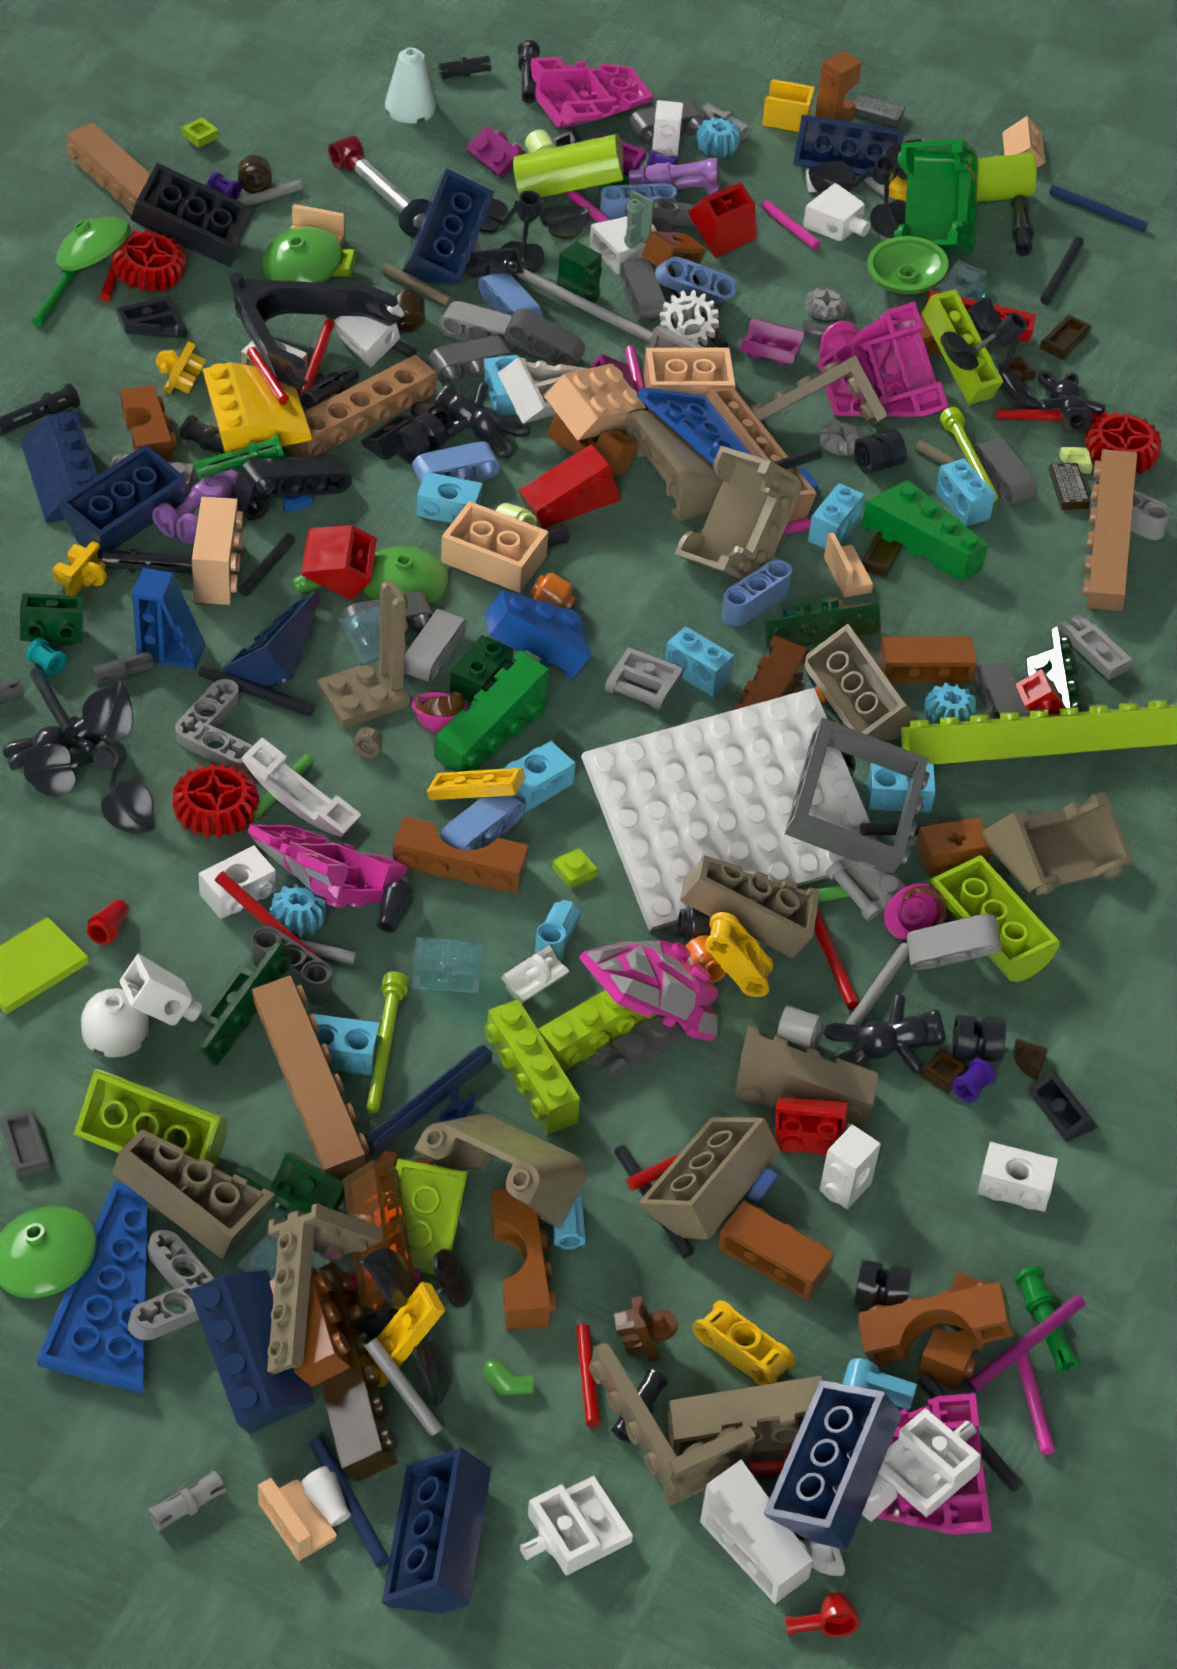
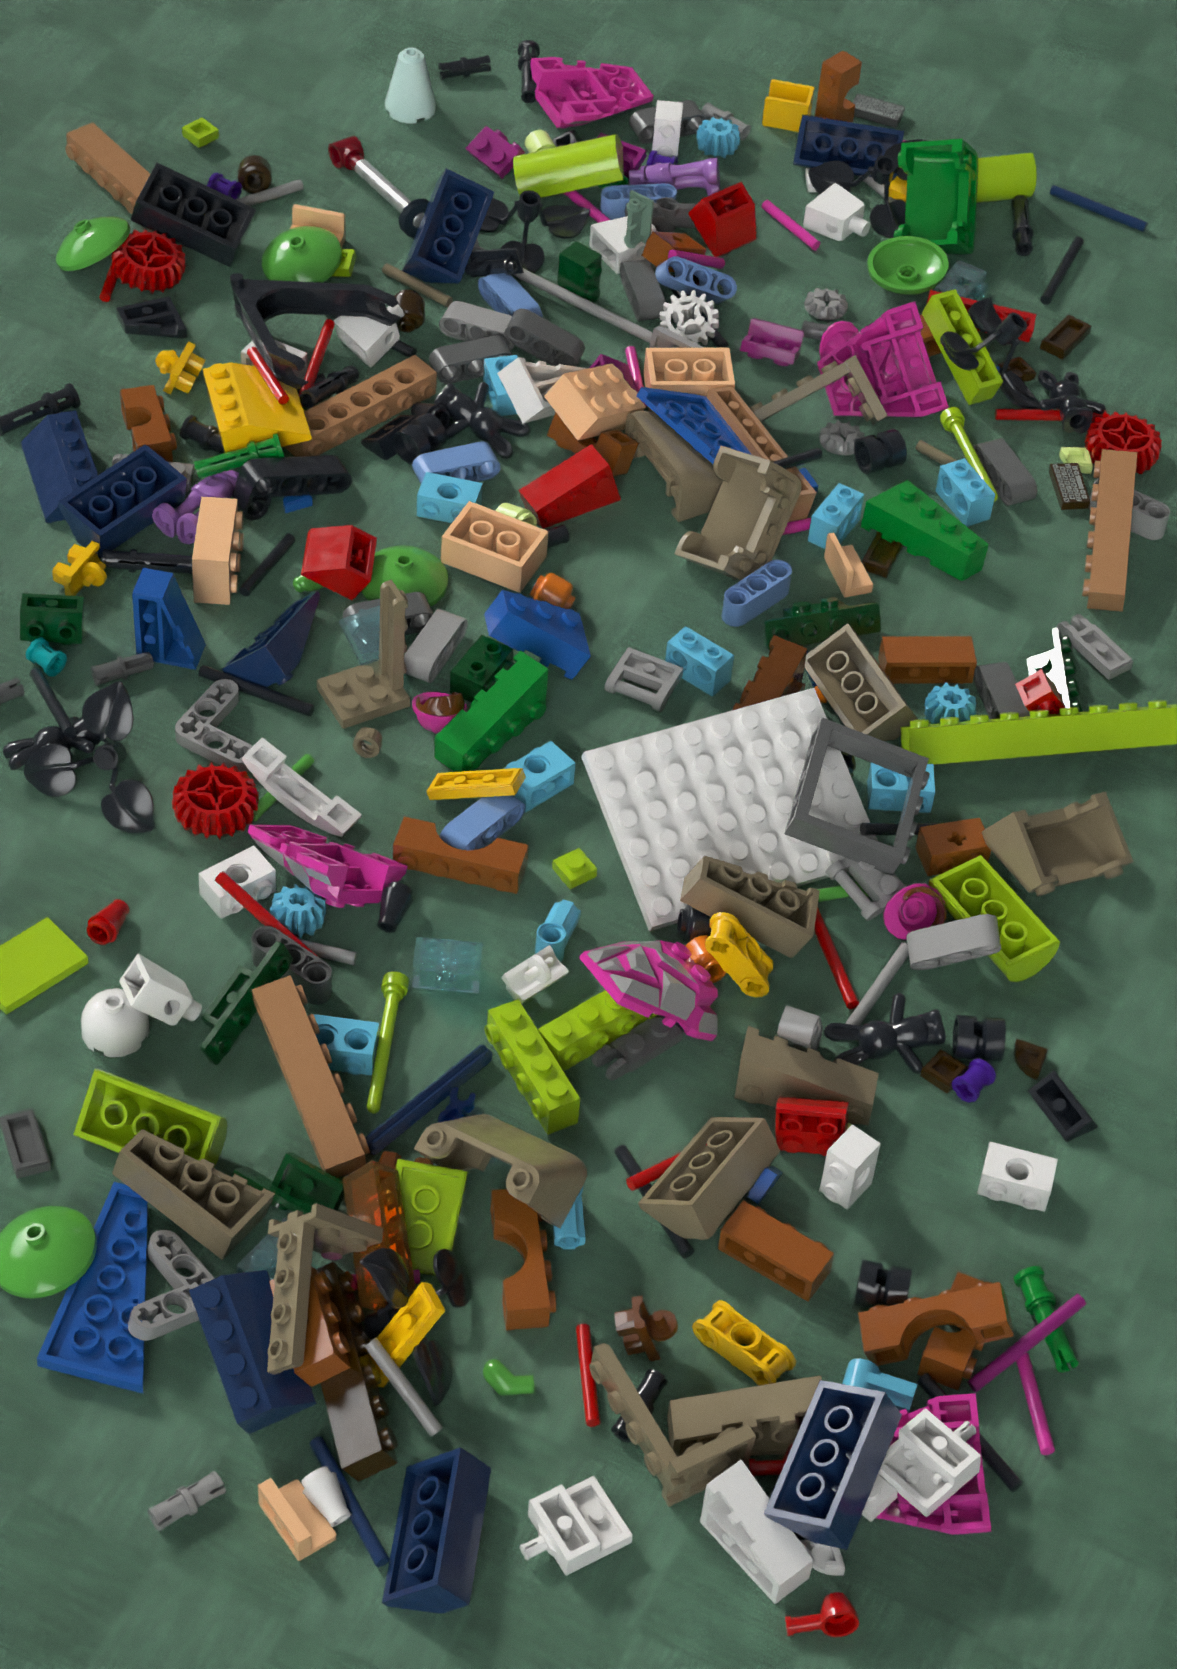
green bar [32,269,80,327] -> none
light nougat panel [1003,116,1046,168] -> none
none -> dark pink bar [668,250,725,269]

